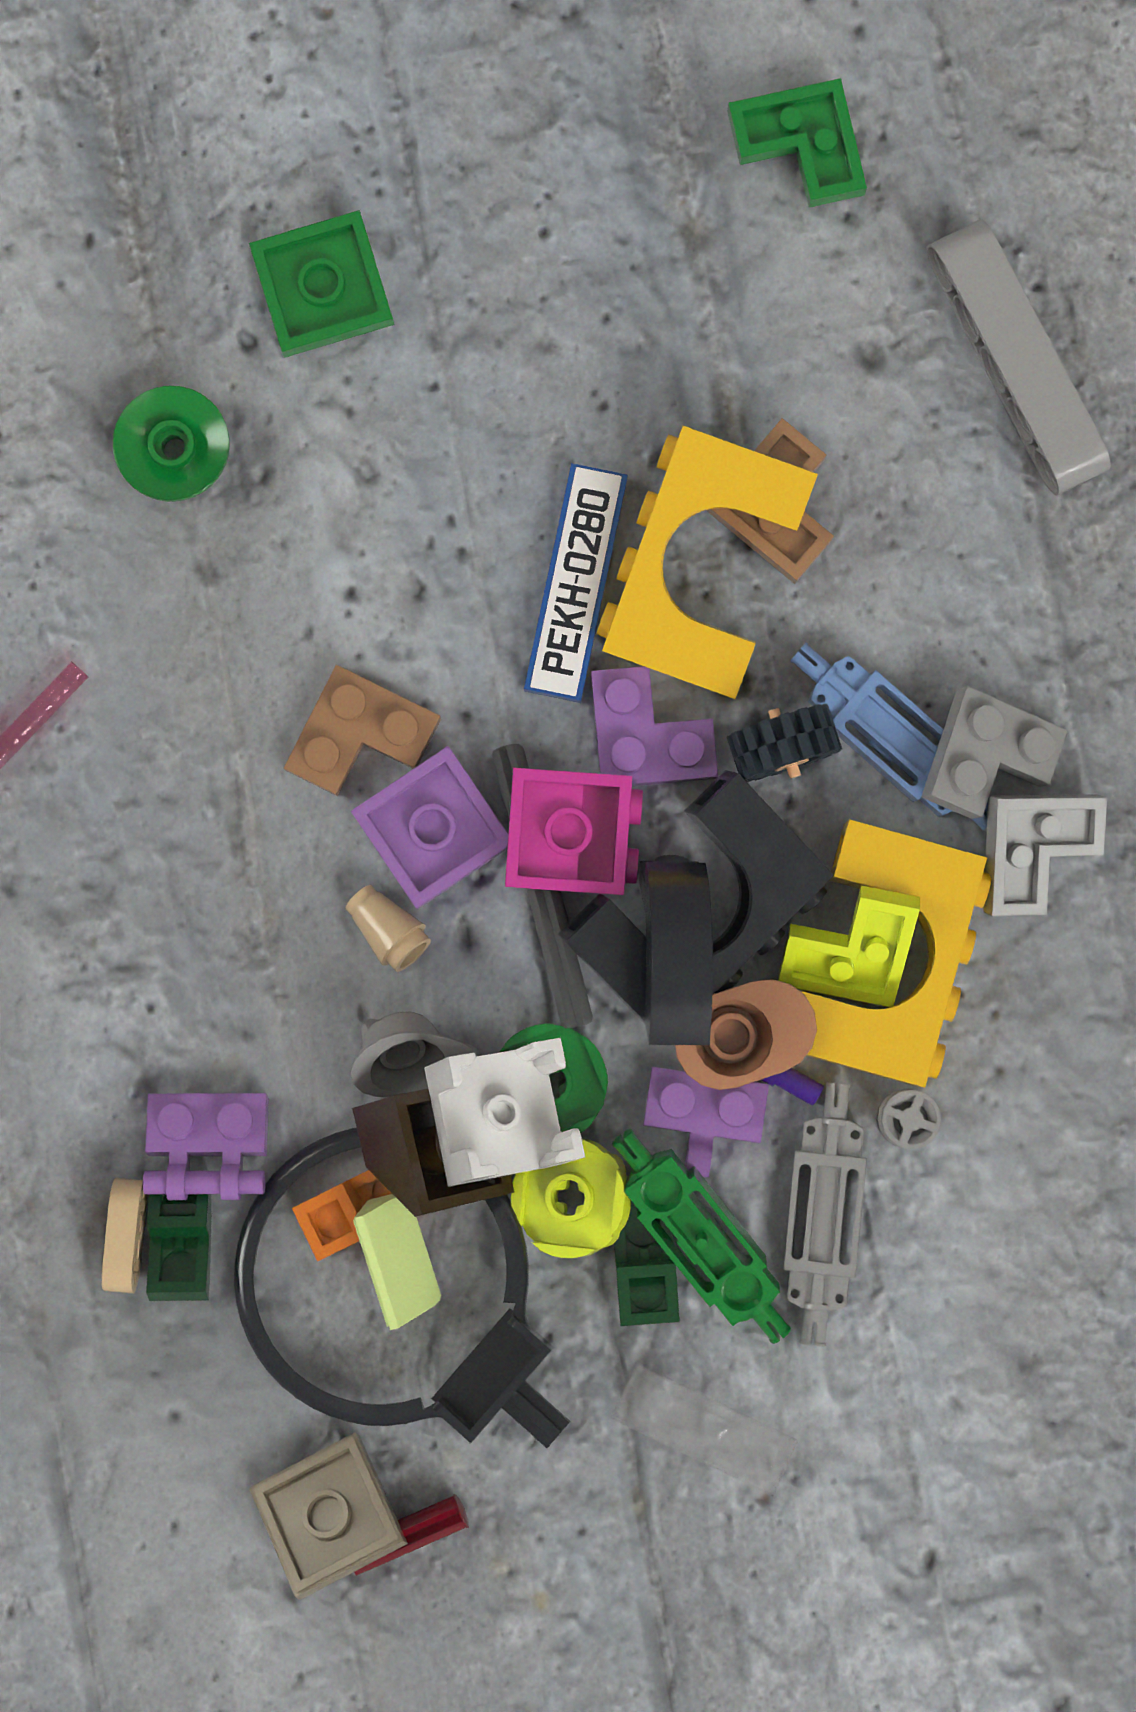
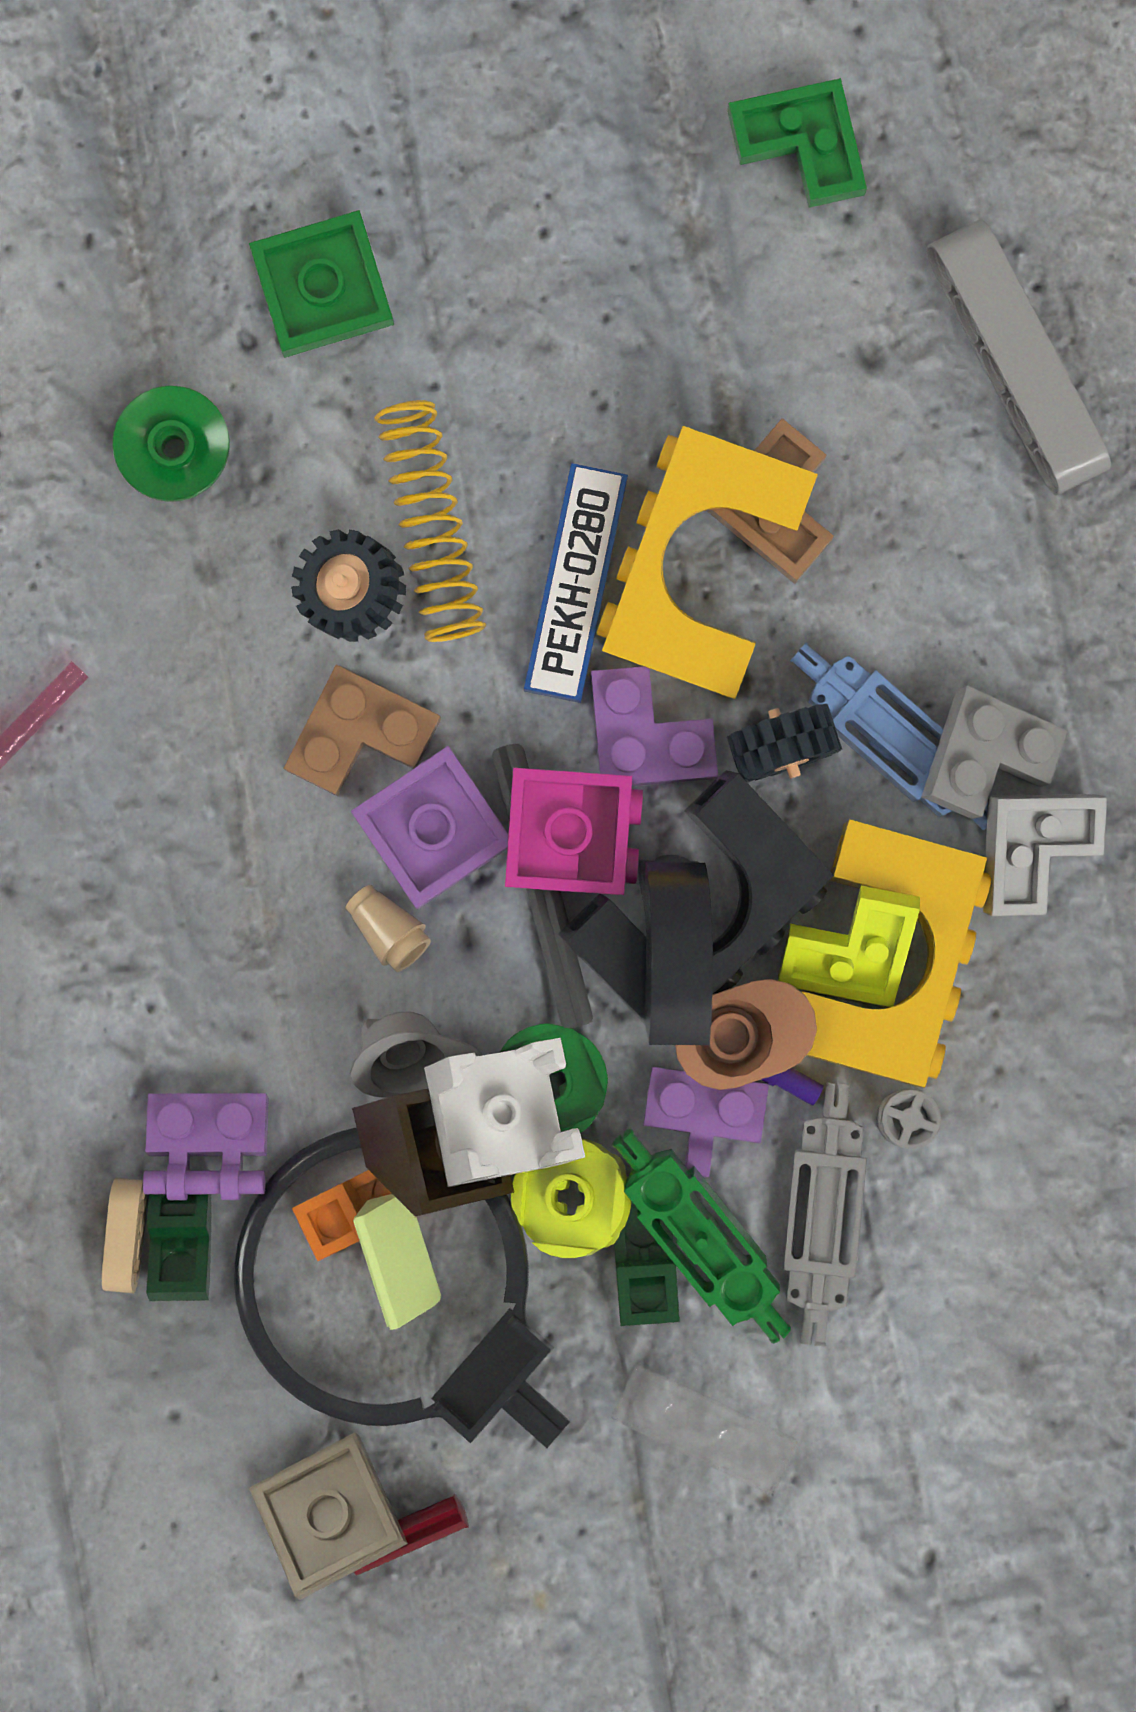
none -> black wheel [291,529,406,642]
none -> yellow piece [374,400,486,642]

